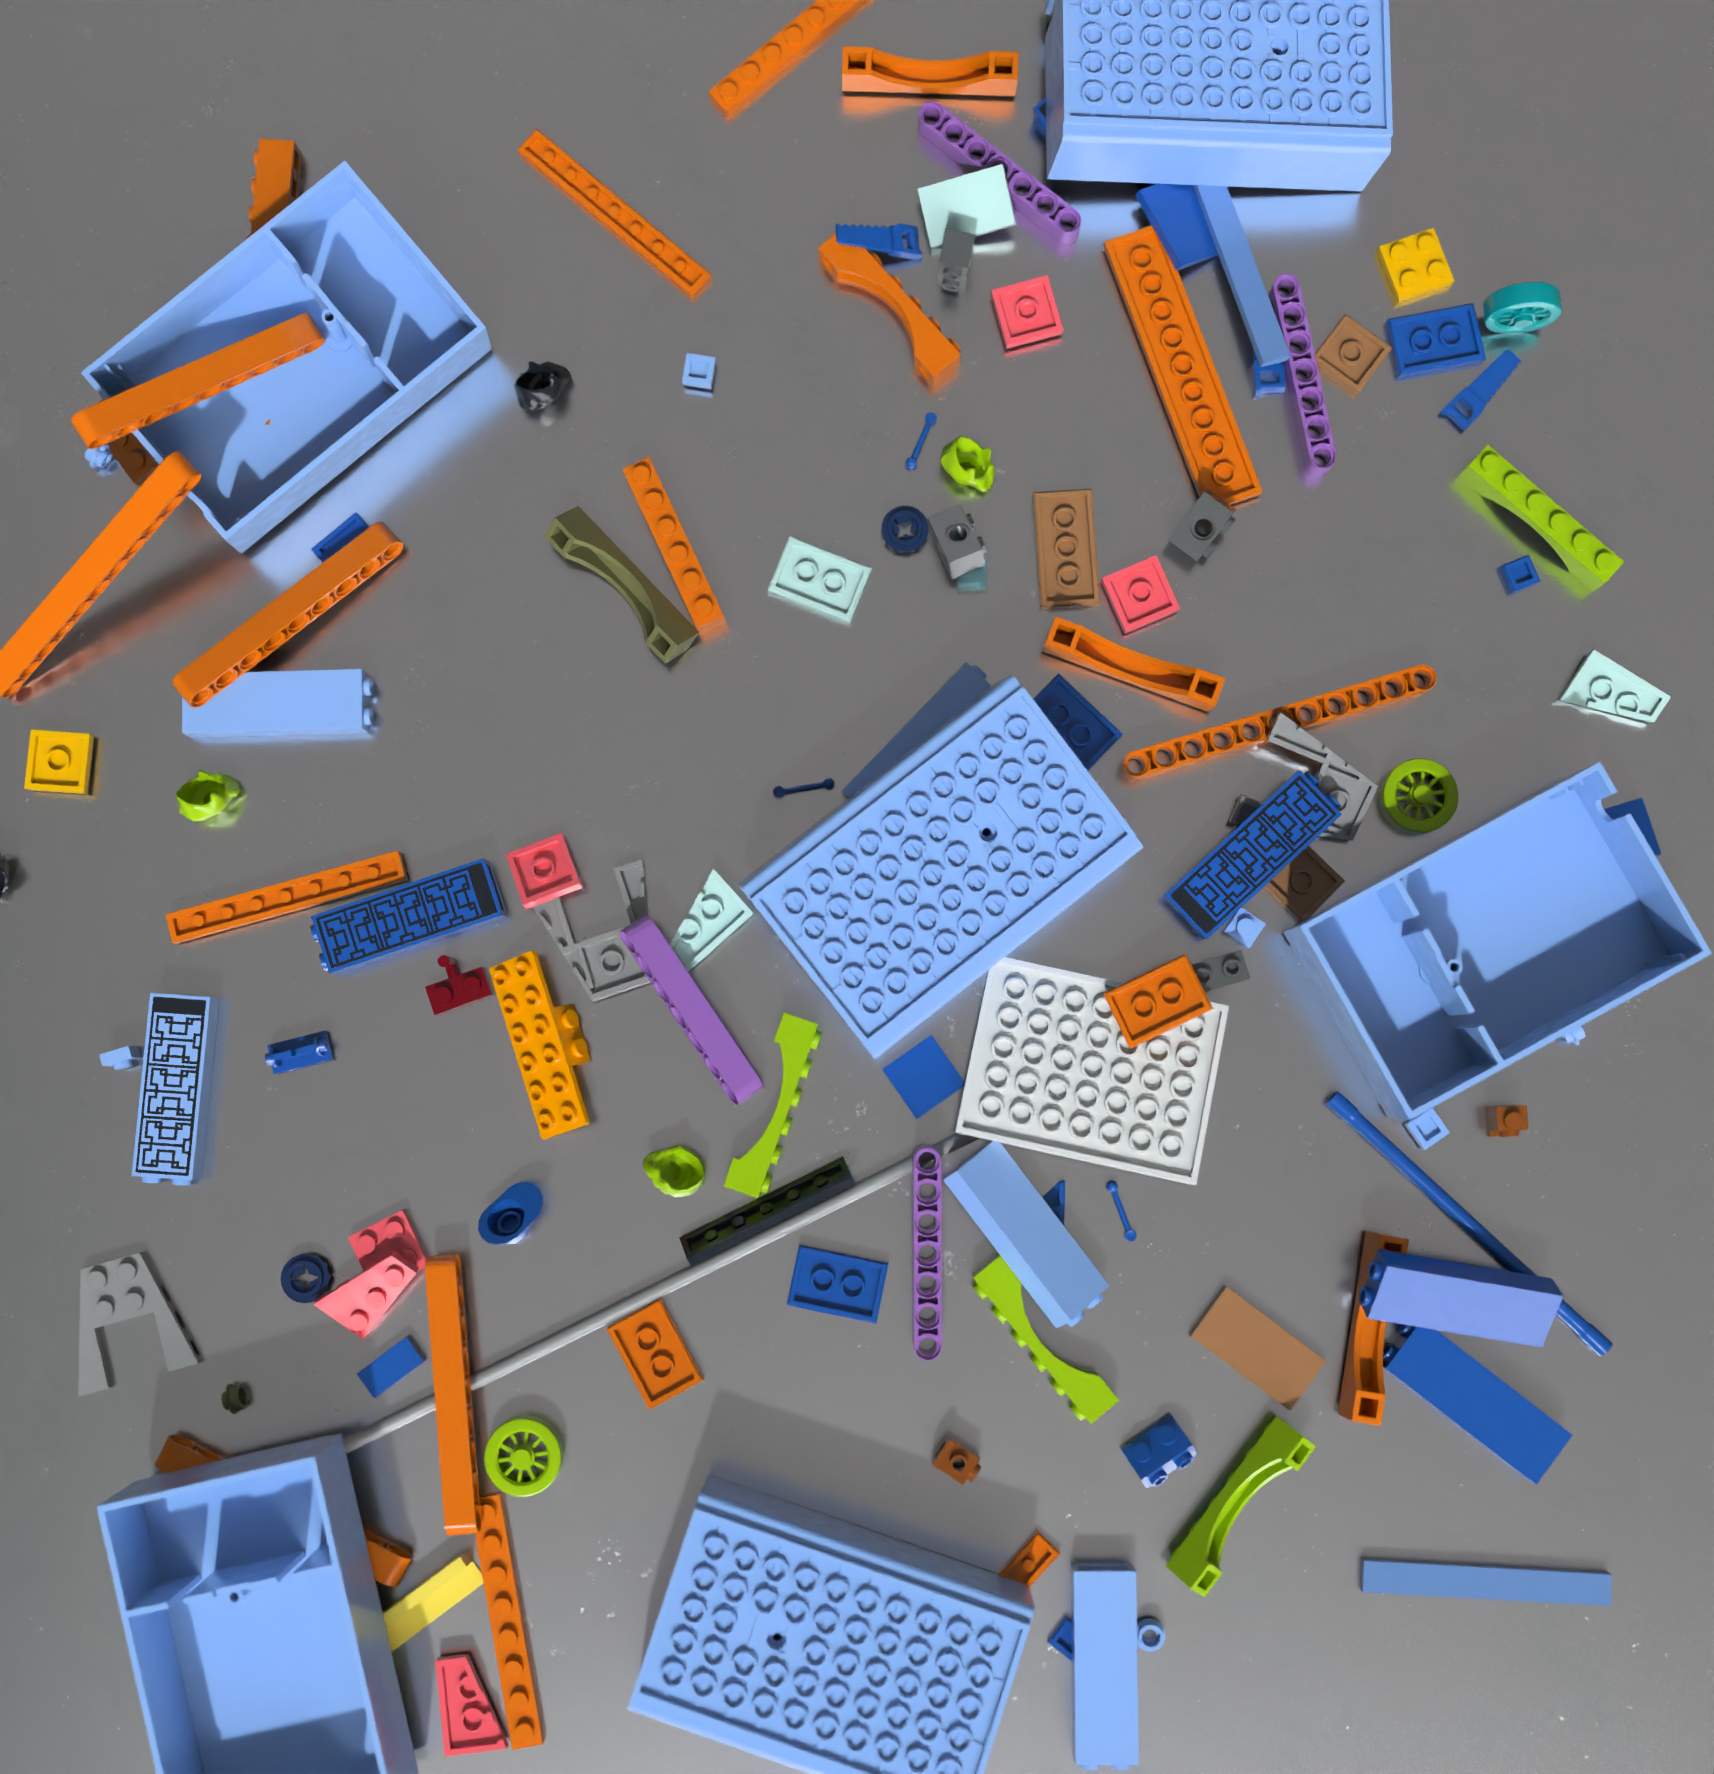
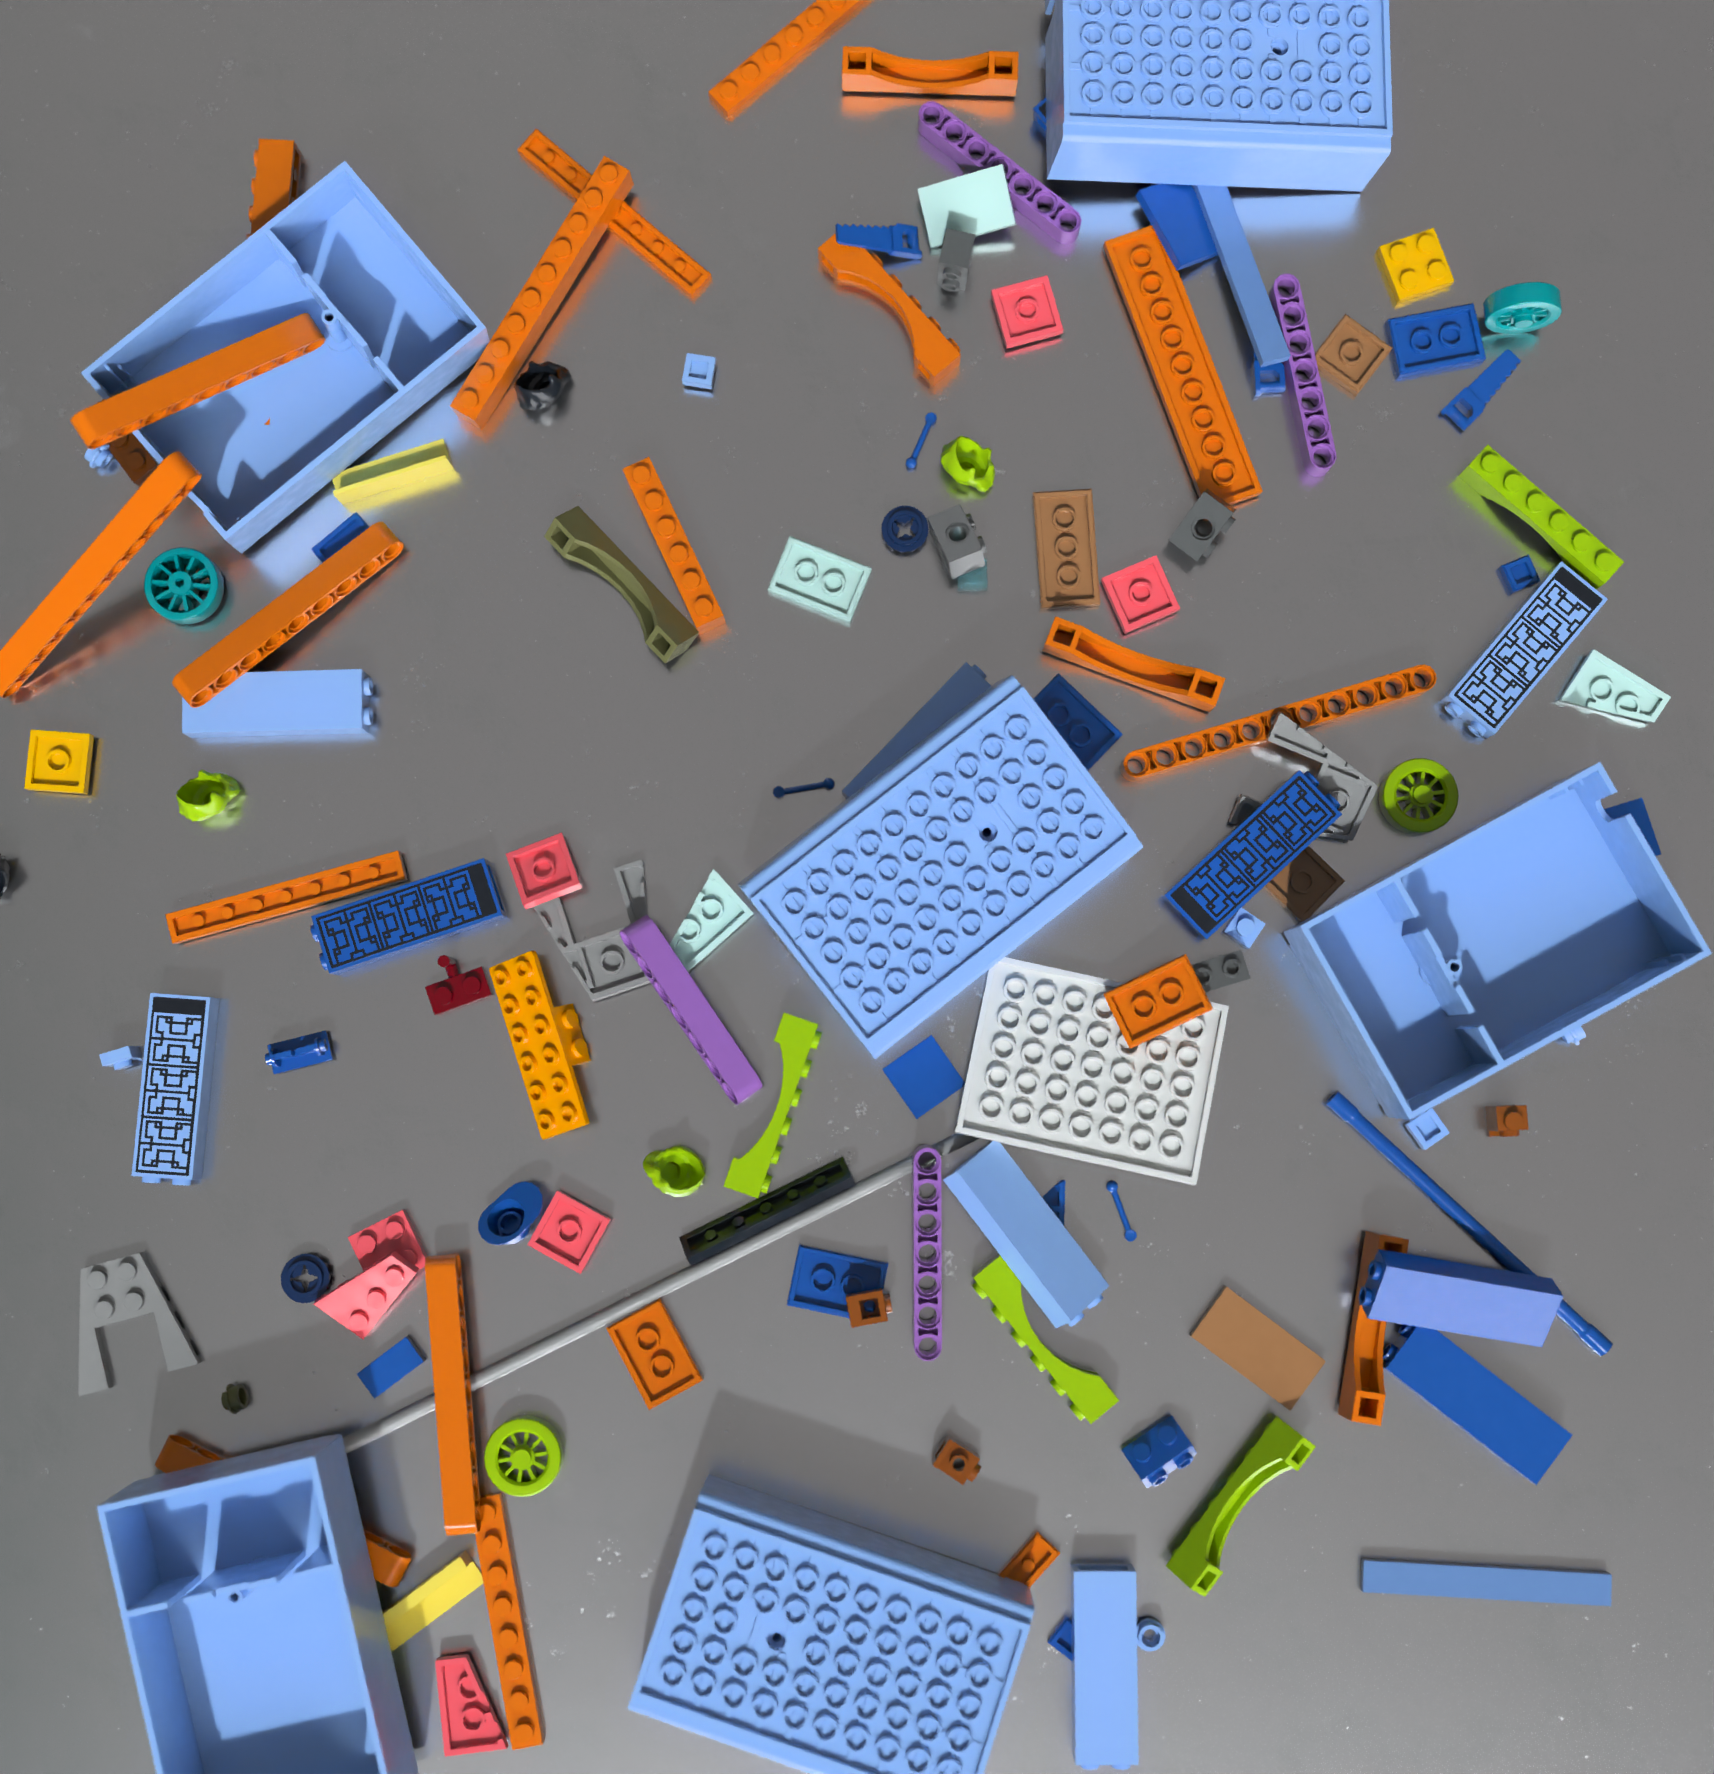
none -> teal wheel [144,547,224,624]
none -> light yellow panel [332,439,454,505]
none -> orange brick [450,156,634,430]
none -> coral plate [527,1190,611,1274]
none -> dark orange brick [846,1288,893,1328]
none -> light blue brick [1440,561,1608,739]

